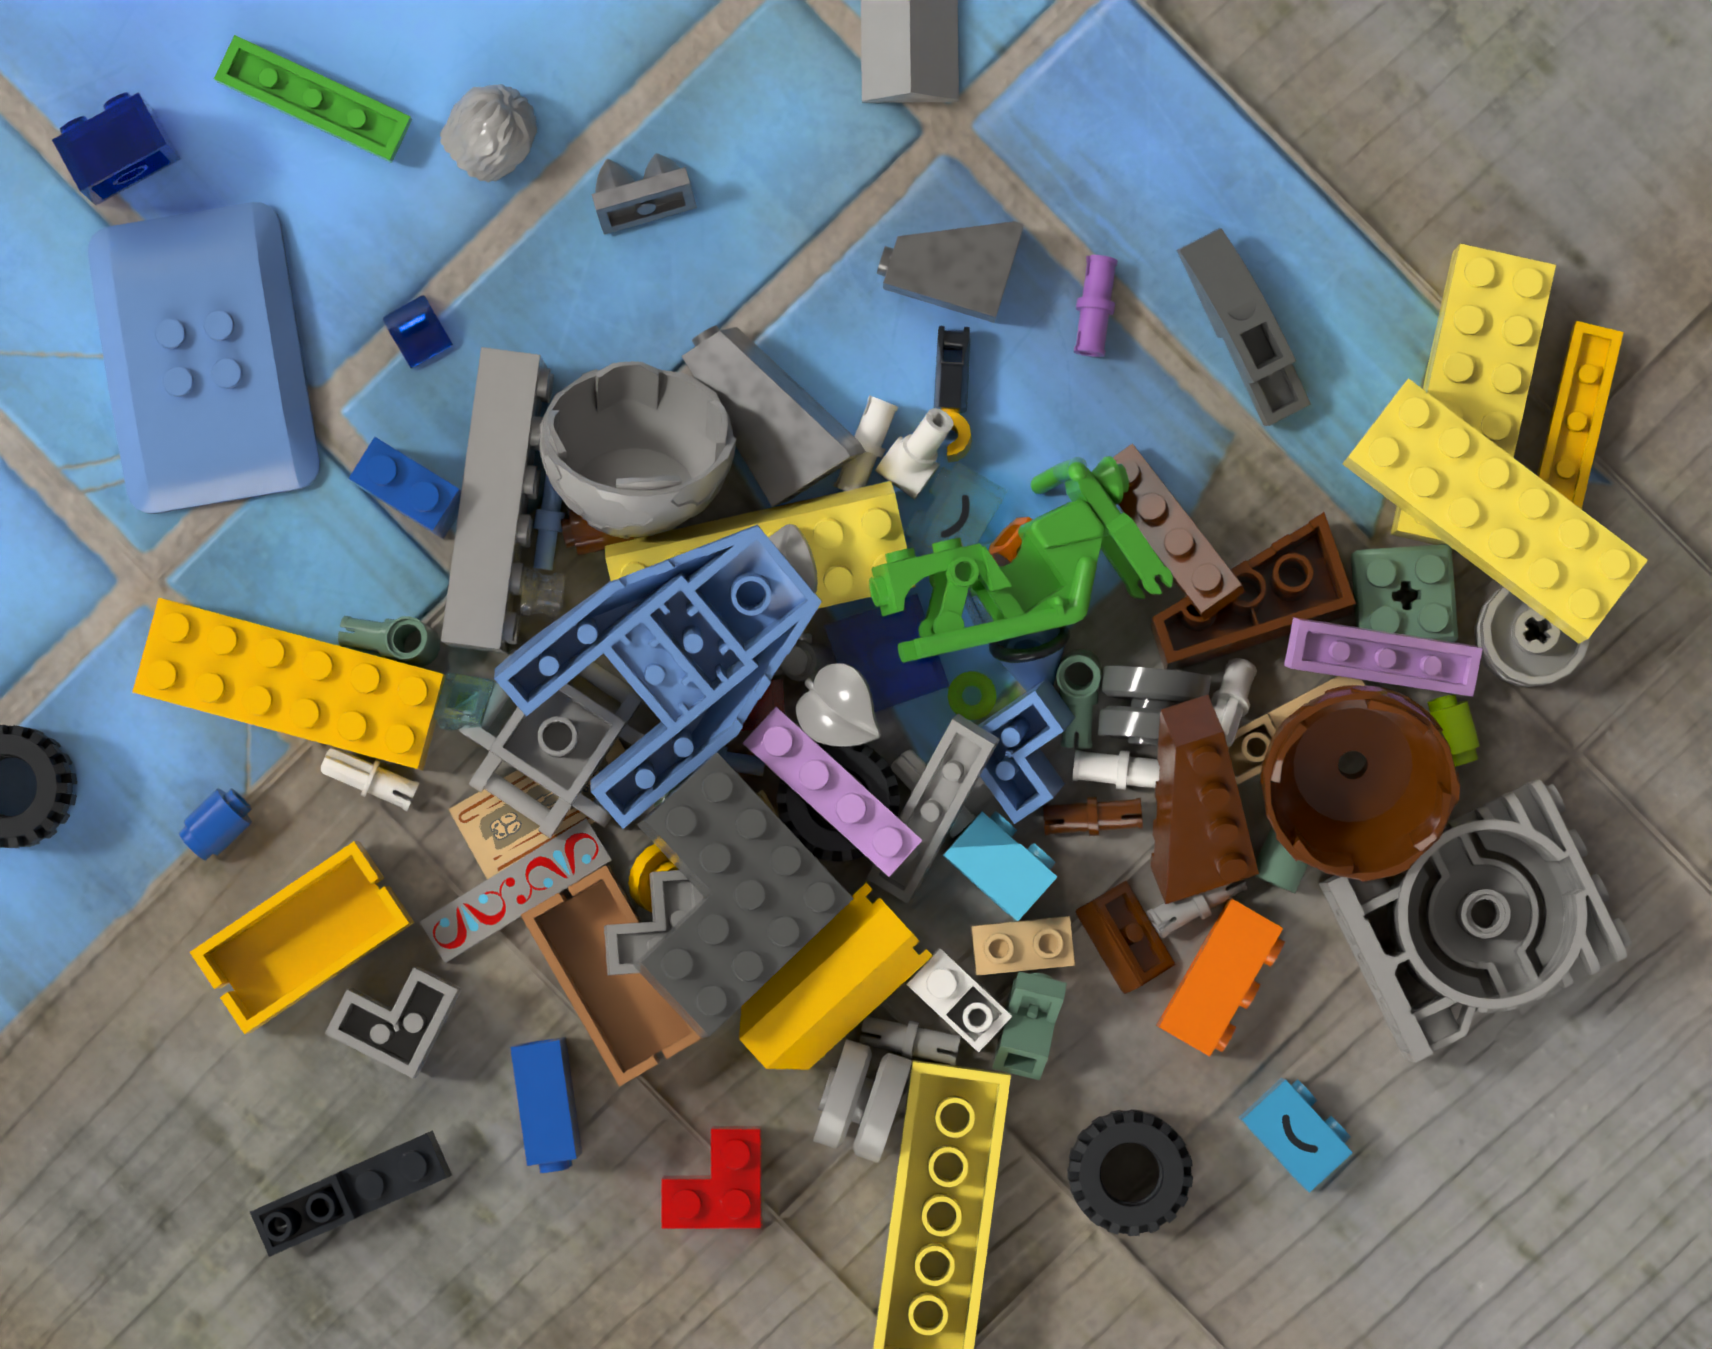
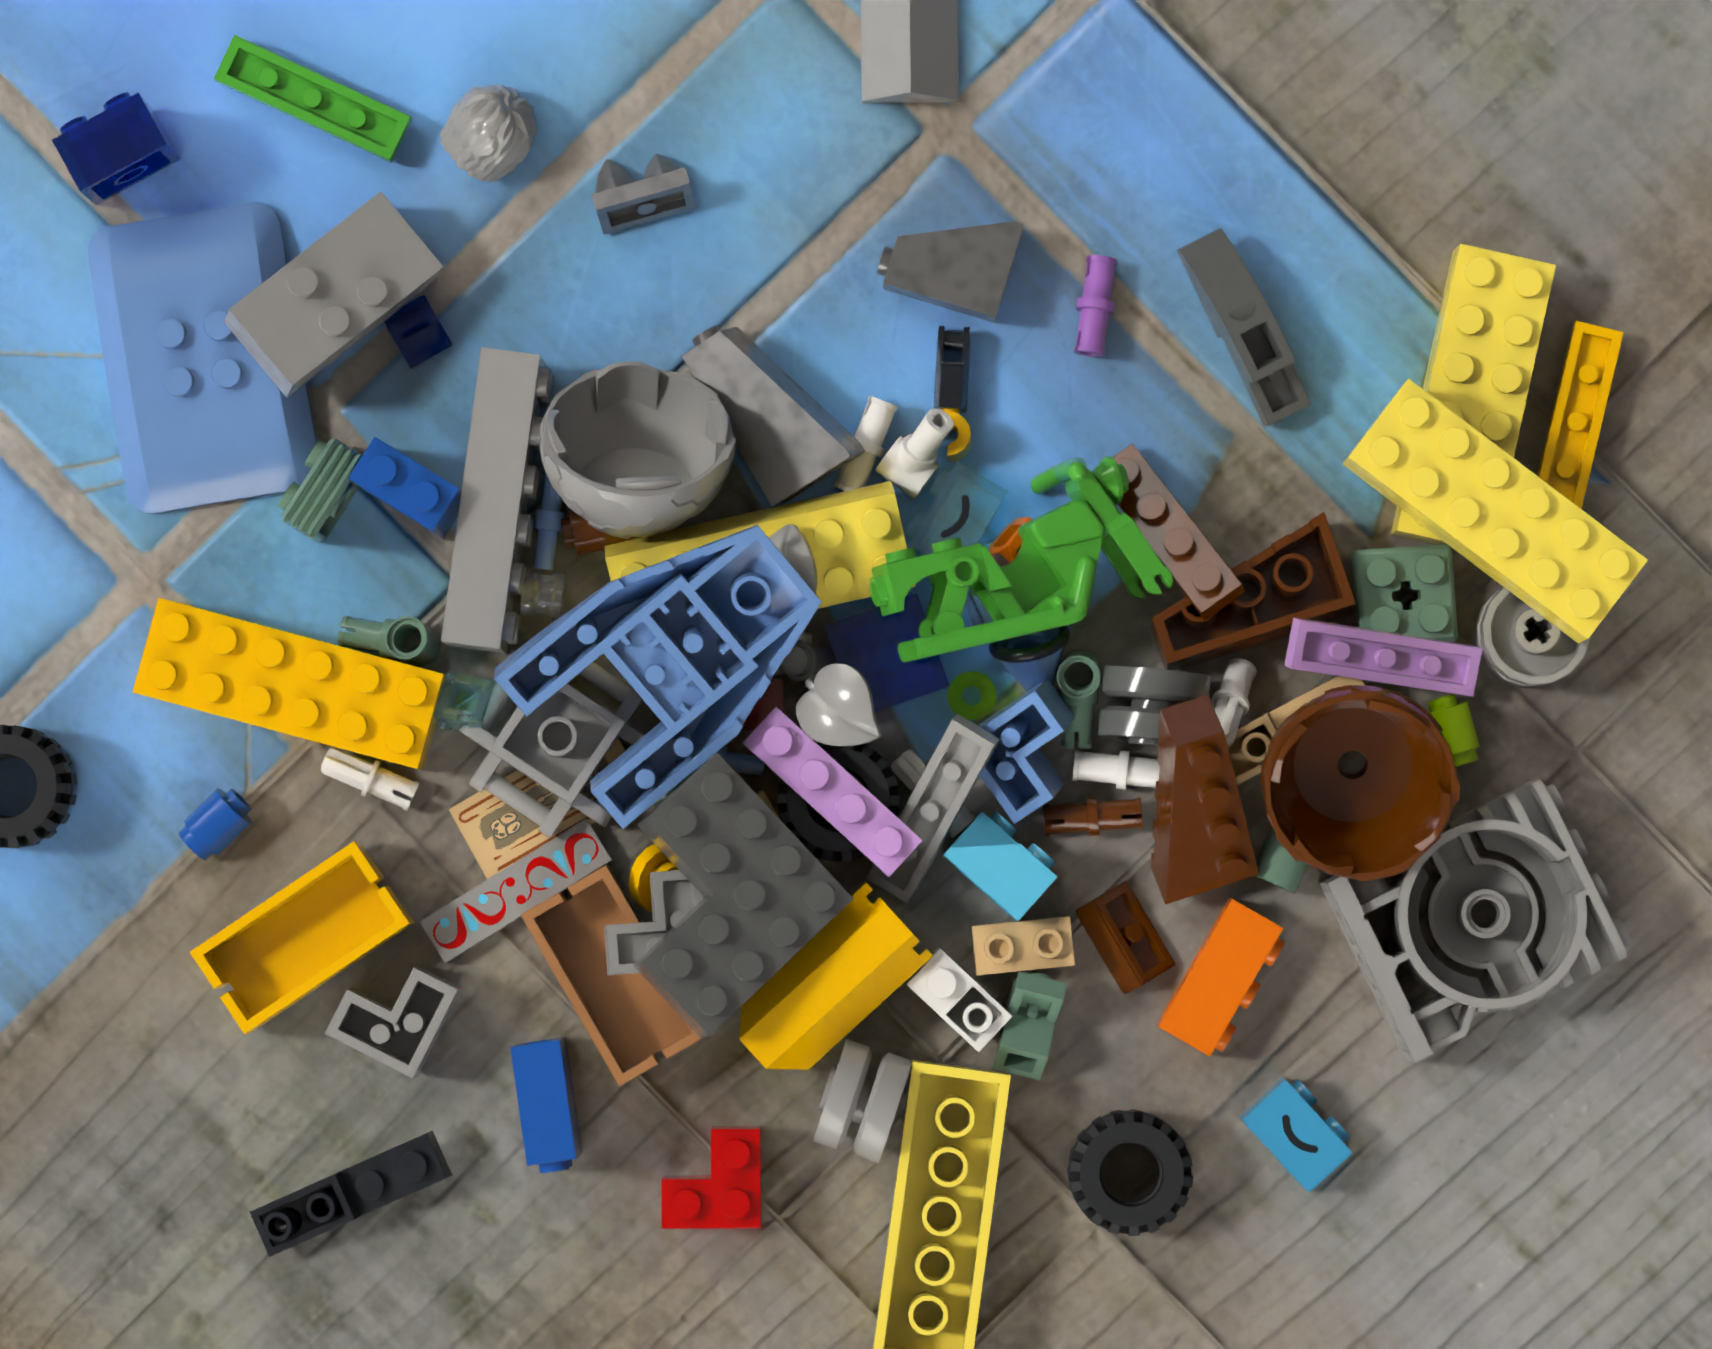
light grey pin [859,1015,962,1066] -> none
light grey pin [1147,881,1247,938] -> none
none -> light grey brick [224,192,444,398]
none -> sand green brick [278,438,363,543]

